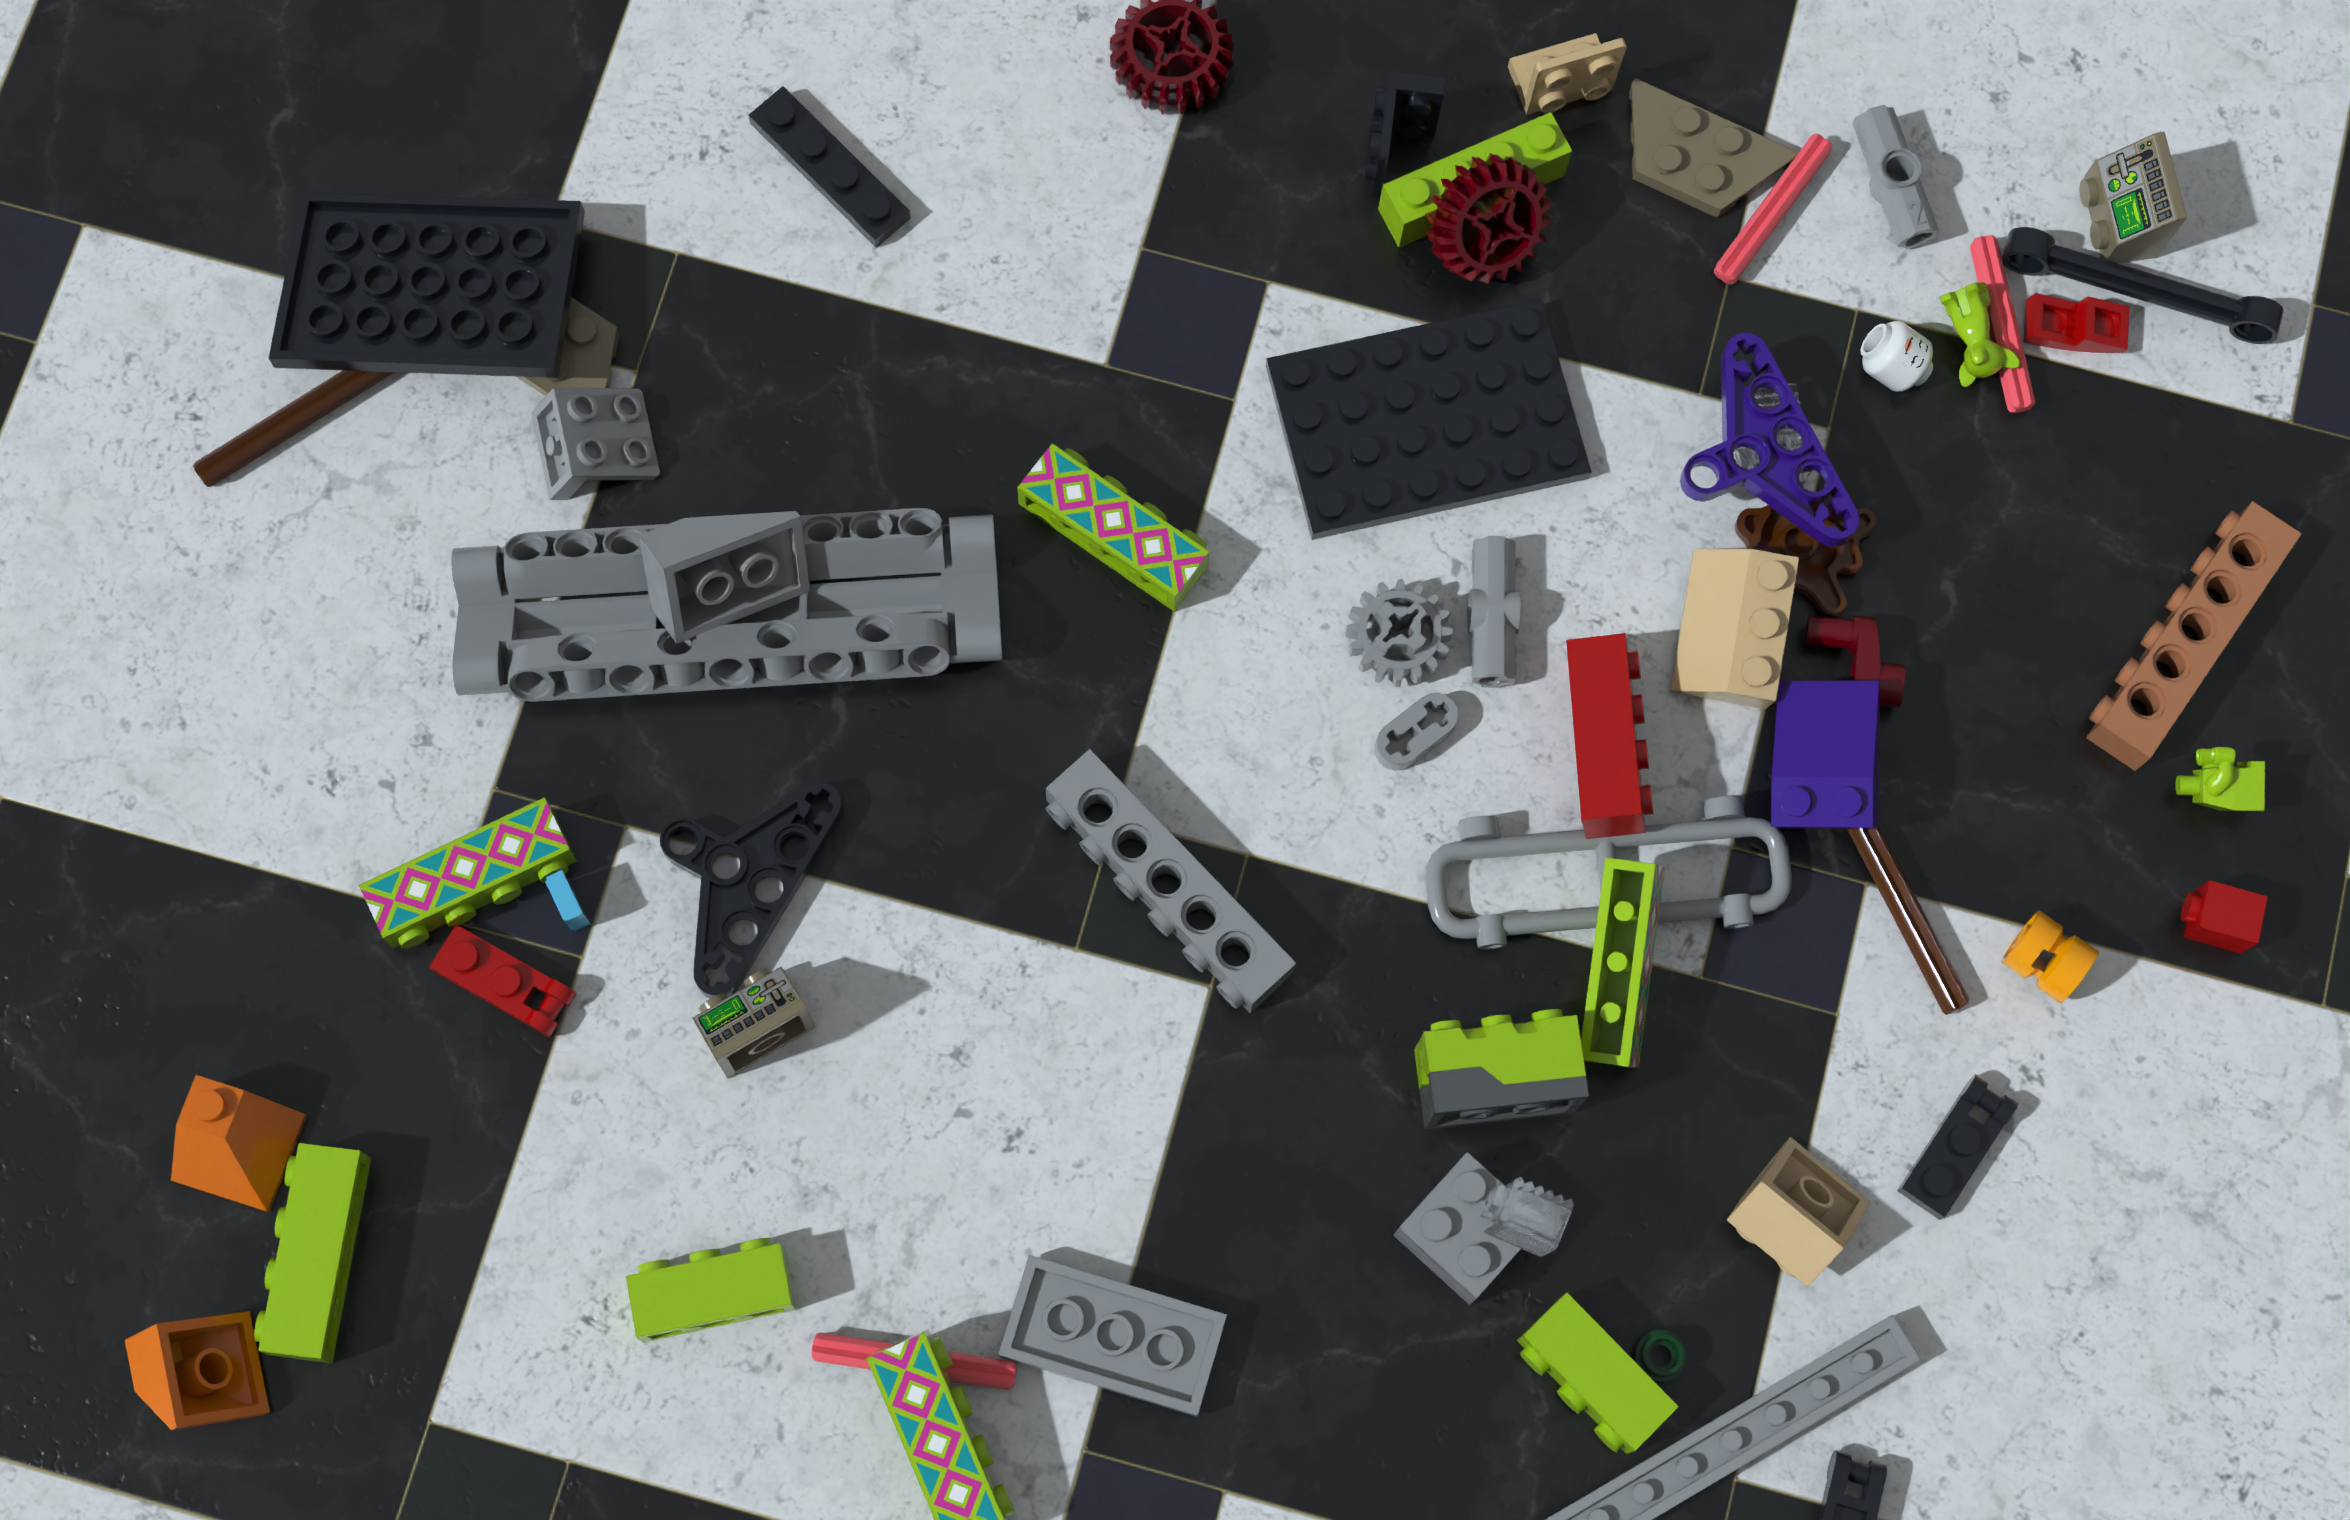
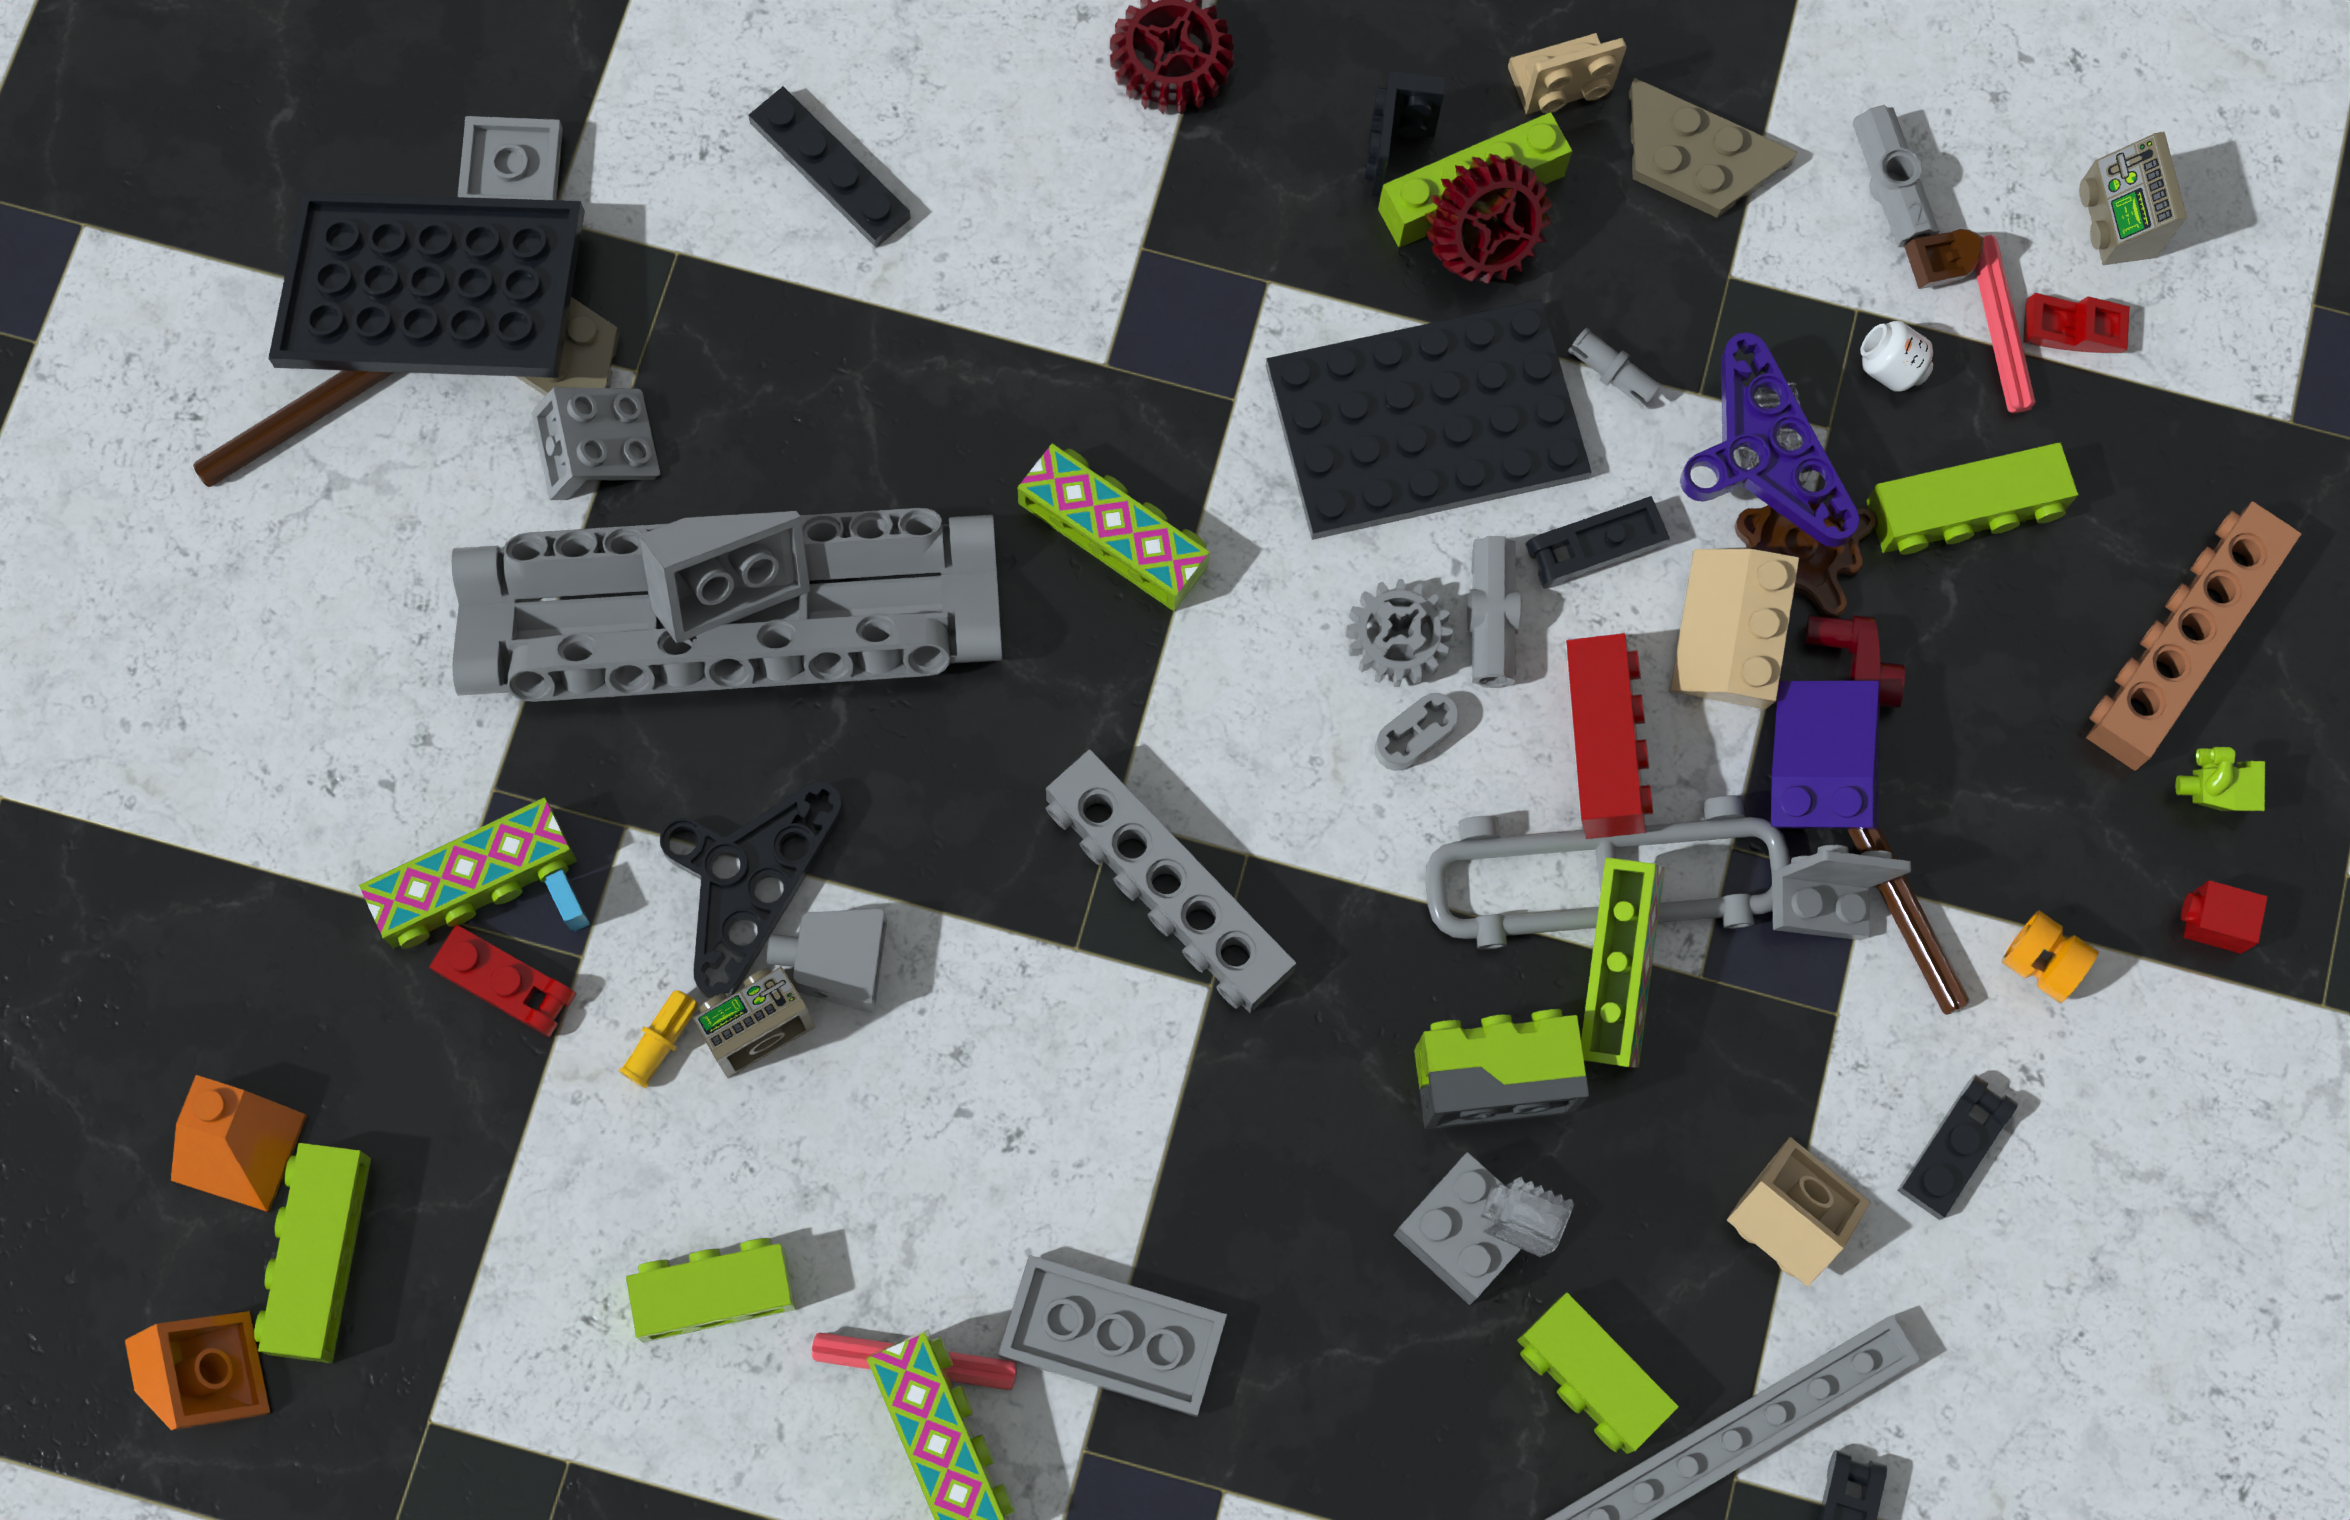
dark green plate [1634,1330,1687,1382] -> none
coral axle [1714,134,1833,285] -> none
lime animal [1939,282,2021,387] -> none
black piece [2002,227,2284,344] -> none
none -> light grey plate [458,116,563,200]
none -> yellow axle [618,990,698,1089]
none -> light grey torso [767,909,887,1013]
none -> black plate [1525,496,1670,589]
none -> light grey pin [1568,327,1662,409]
none -> light grey bracket [1772,845,1911,940]
none -> lime brick [1866,442,2078,555]
none -> reddish brown plate [1904,229,1985,289]

